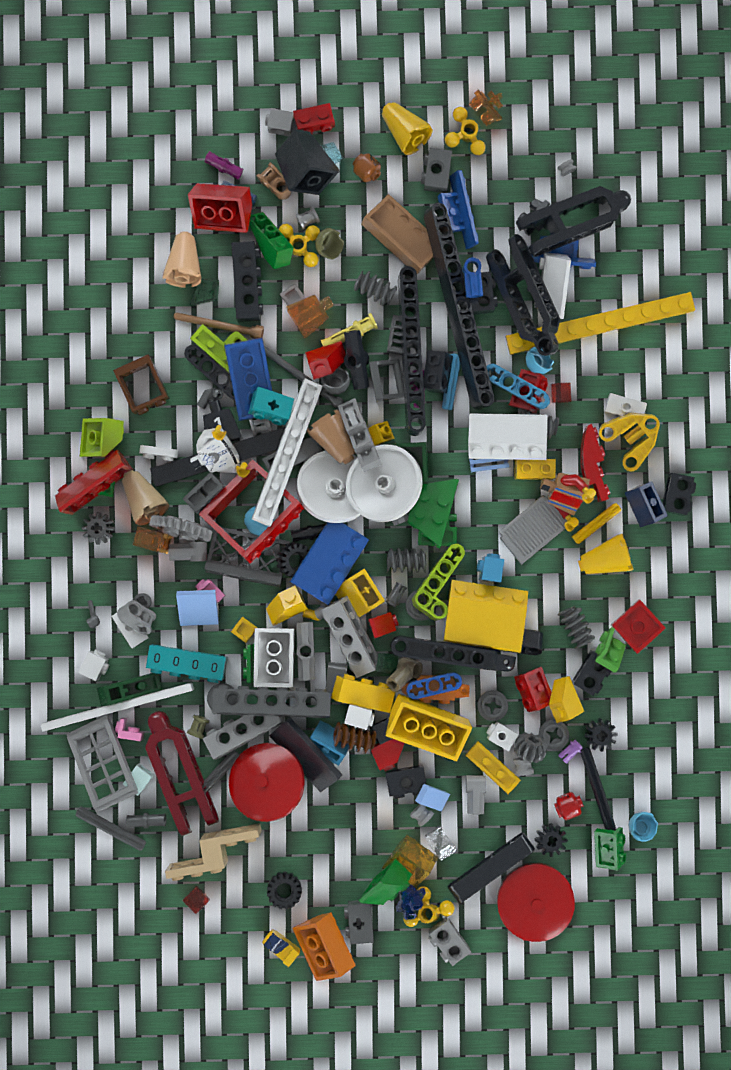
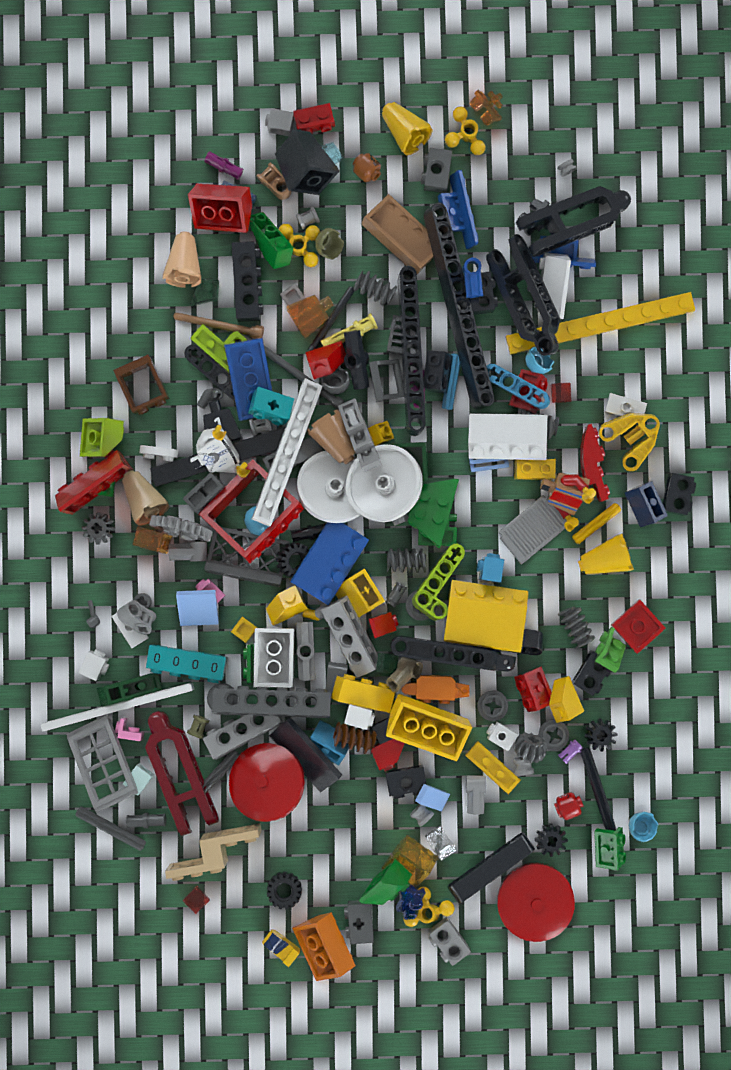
blue beam [406,672,462,699] -> none
none -> black bar [308,286,355,351]

